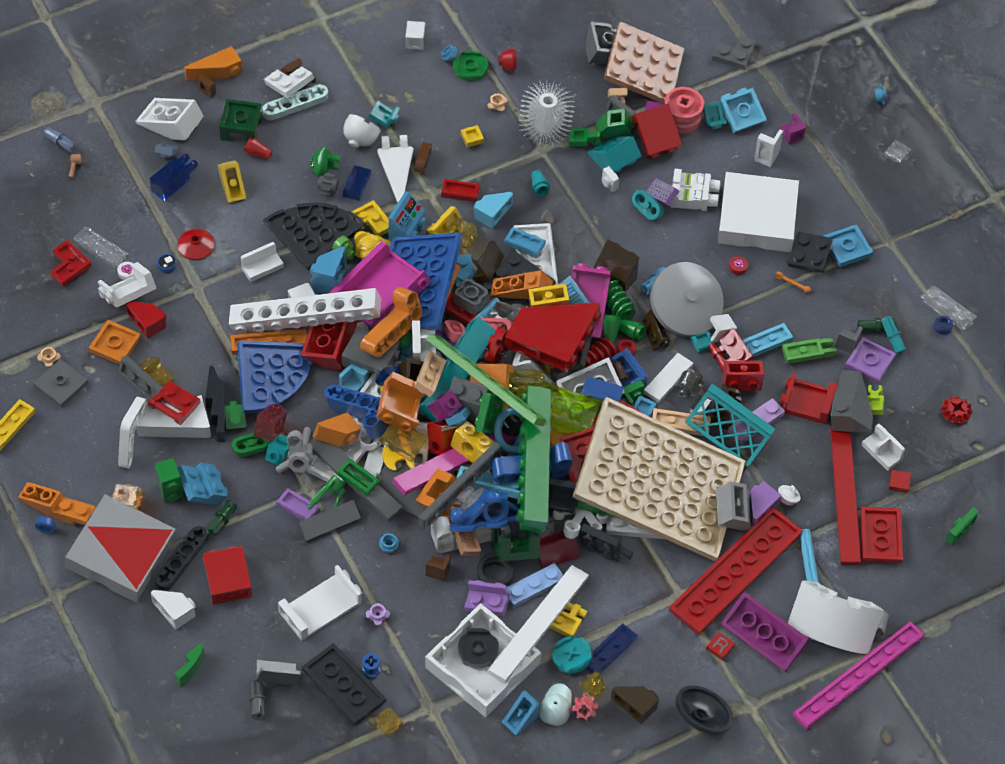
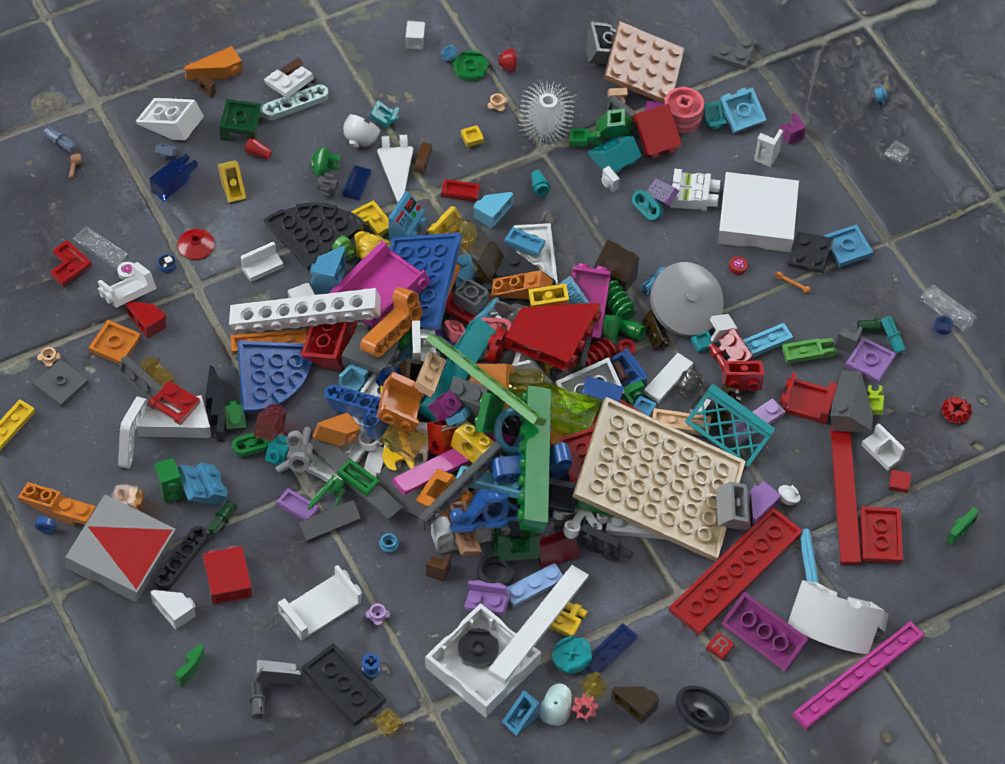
clear piece [456,485,484,511] -> none

